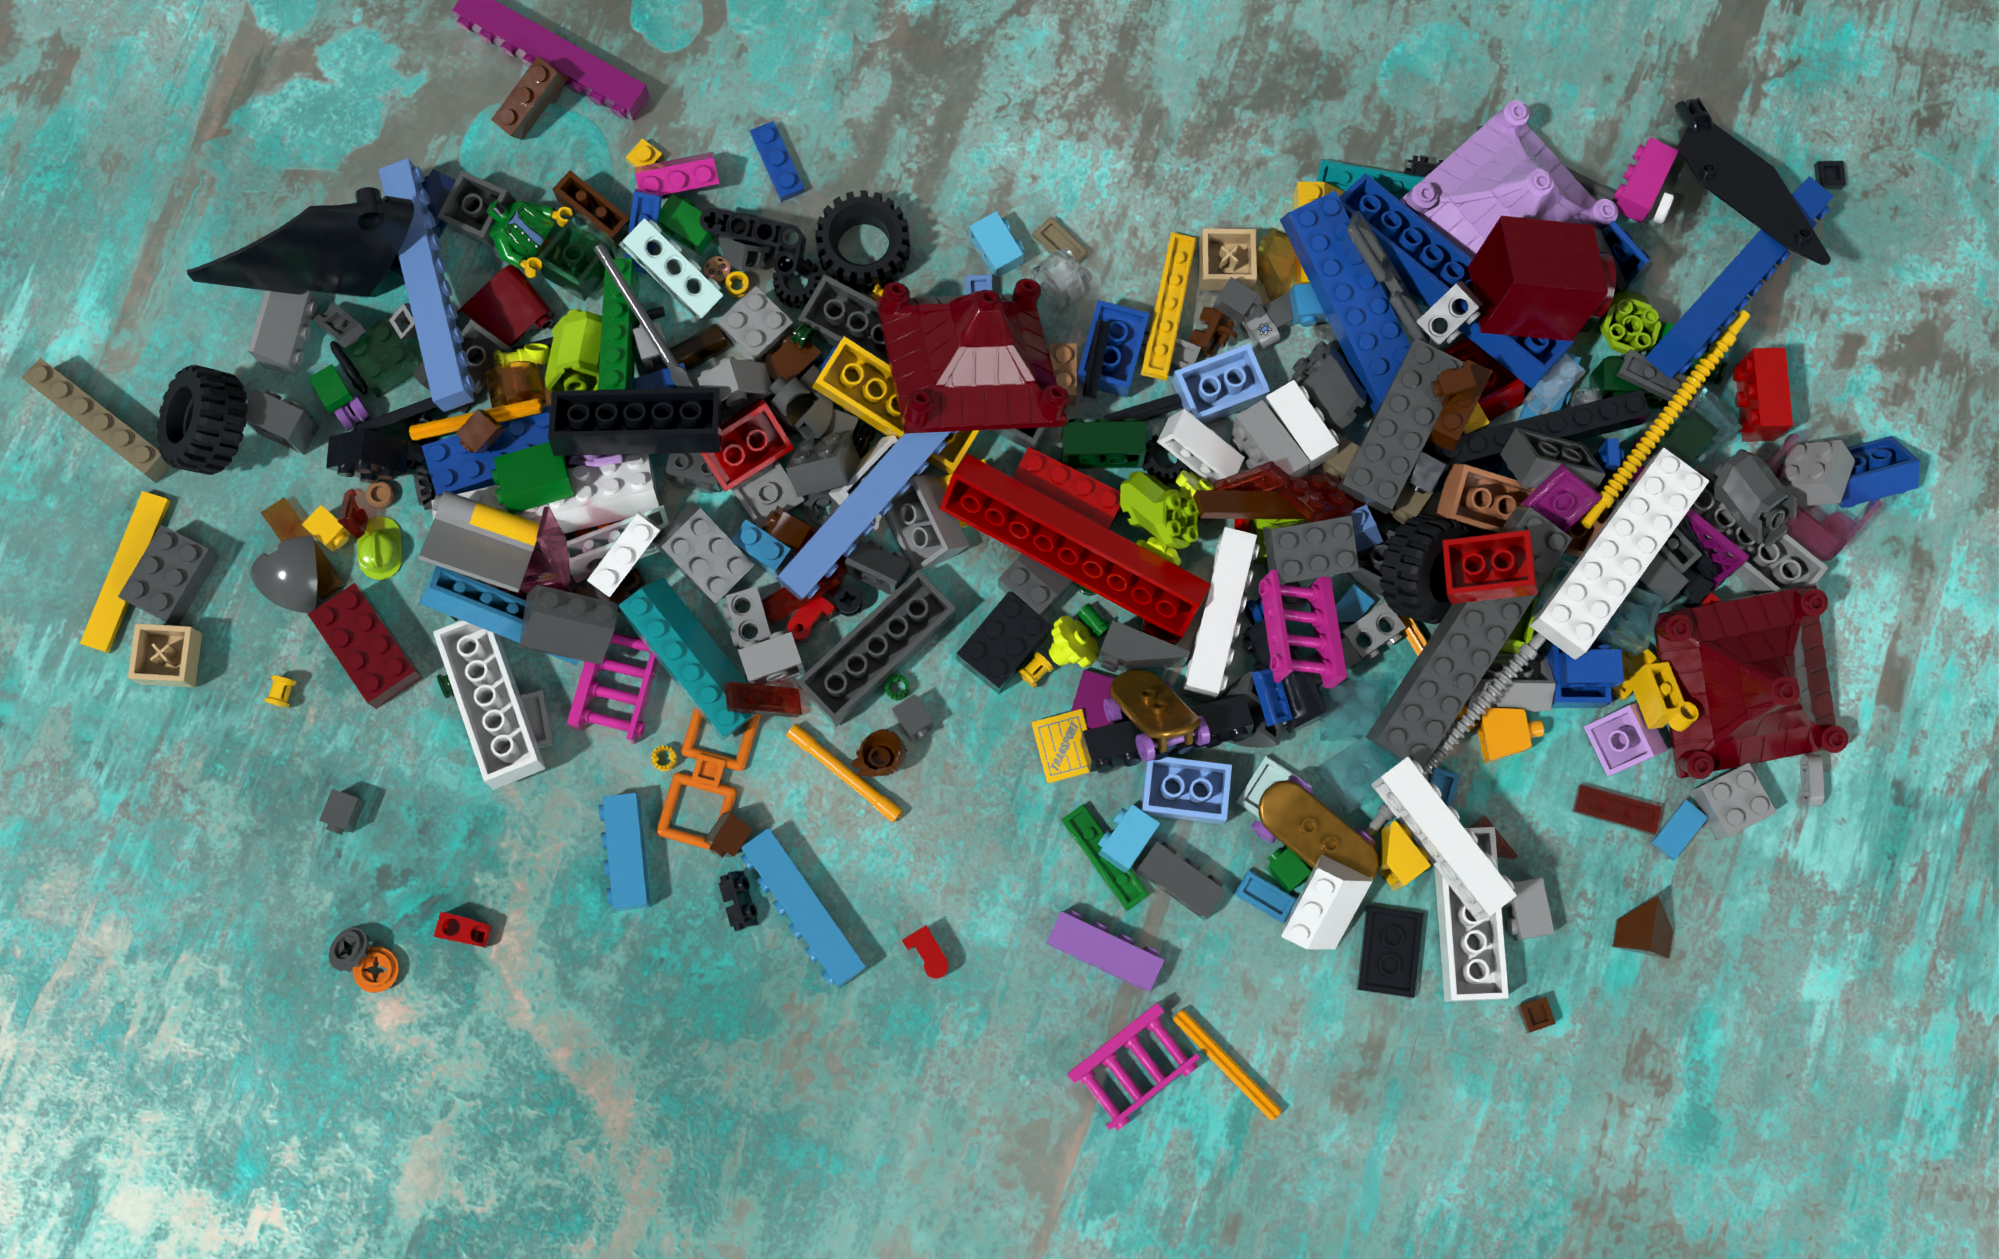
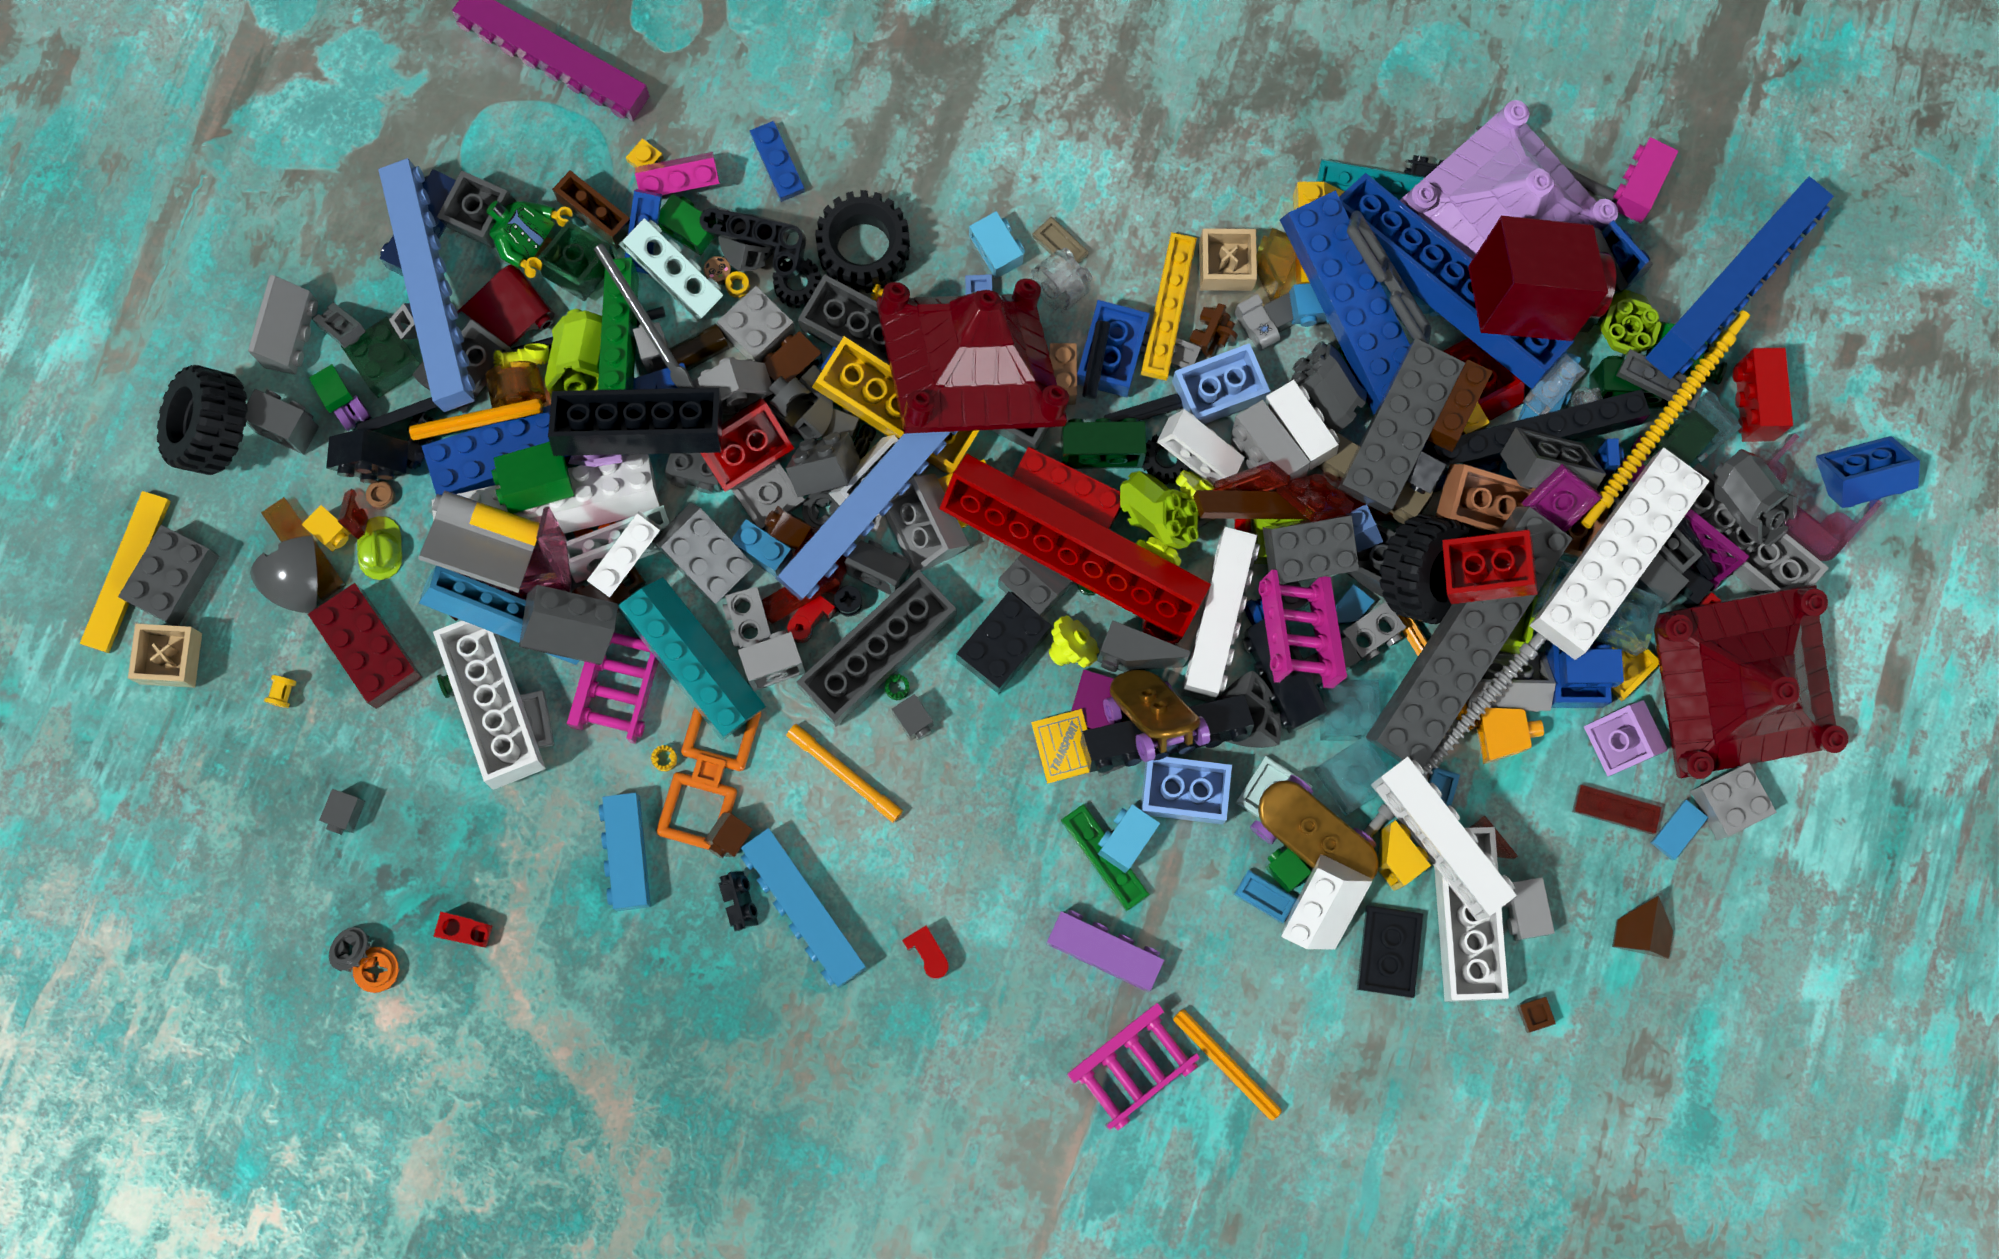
dark tan brick [22,358,171,483] -> none
black panel [187,187,414,298] -> none
black piece [330,341,368,394] -> none
dark grey gear [414,466,434,510] -> none
reddish brown brick [456,409,505,453] -> none
reddish brown brick [491,56,569,140] -> none
clear red tile [724,681,802,718] -> none
dark green bush [790,322,815,349] -> none
reddish brown hair [851,729,908,777] -> none
yellow bush [1017,652,1054,688] -> none
green pin [1077,603,1110,638] -> none
dark grey brick [1135,842,1226,921] -> none
dark grey brick [1213,277,1258,324] -> none
blue plate [1251,668,1293,727] -> none
light grey brick [1416,281,1484,345] -> none
reddish brown brick [1431,361,1477,406] -> none
yellow hinge [1629,662,1699,731] -> none
white tile [1653,193,1674,224] -> none
black wing [1675,98,1831,265] -> none
light grey brick [1778,440,1855,507] -> none
light grey beam [1800,754,1824,807] -> none
black tile [1814,161,1846,189] -> none

